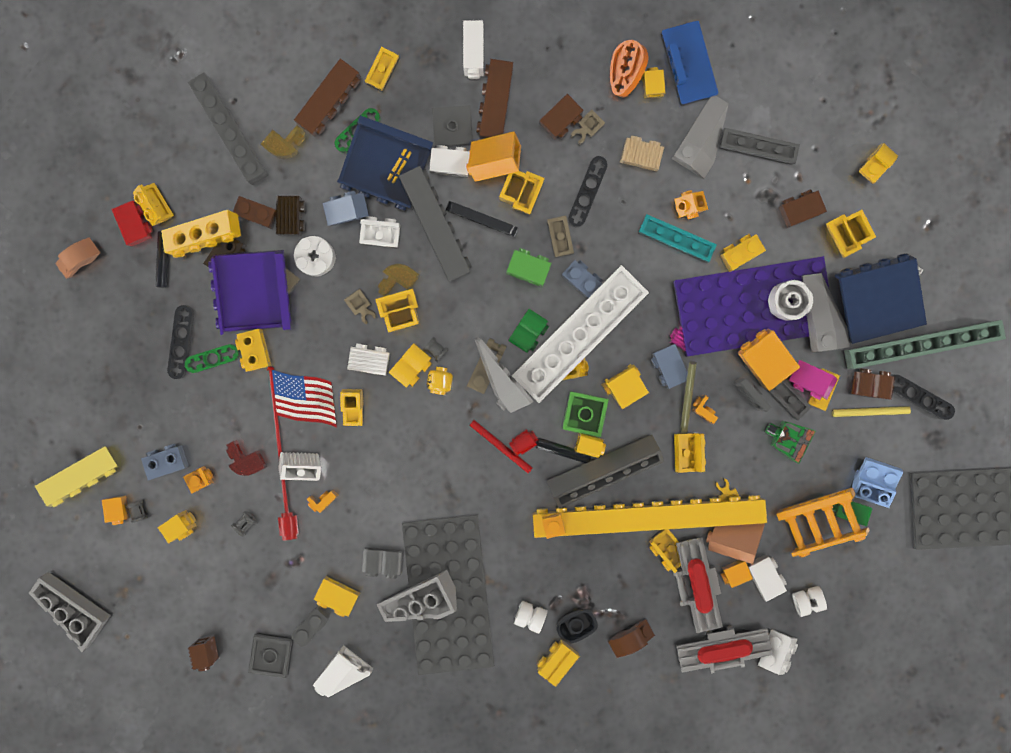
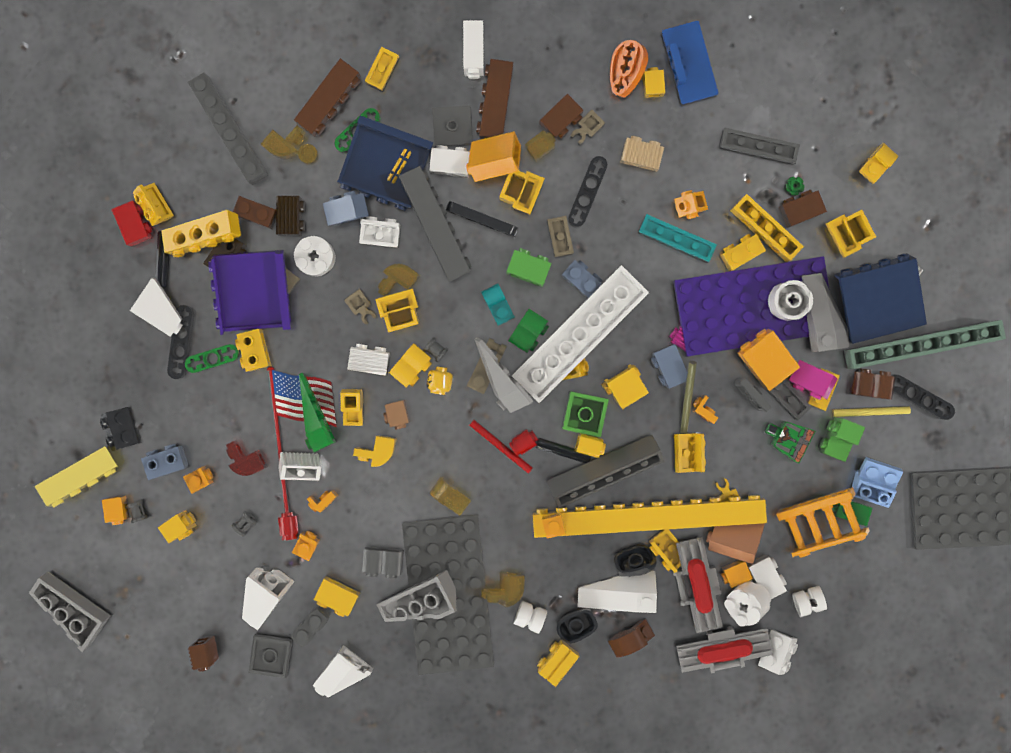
nougat brick [55,237,100,279] -> none
light grey wedge [672,96,729,179] -> none
none -> black bracket [100,407,138,451]
none -> white slope [130,277,183,336]
none -> white slope [242,568,295,630]
none -> light orange bracket [292,531,320,561]
none -> clear yellow plate [298,144,317,163]
none -> green wedge [299,372,336,452]
none -> yellow brick [353,435,396,467]
none -> medium nougat brick [383,400,410,430]
none -> clear yellow brick [429,476,471,516]
none -> teal plate [481,283,515,326]
none -> clear yellow brick [481,573,525,607]
none -> clear yellow brick [525,130,556,162]
none -> white wedge [578,571,657,613]
none -> black piece [614,545,657,577]
none -> white brick [724,580,771,626]
none -> yellow brick [730,194,804,262]
none -> green plate [786,176,805,195]
none -> bright green brick [819,417,865,462]

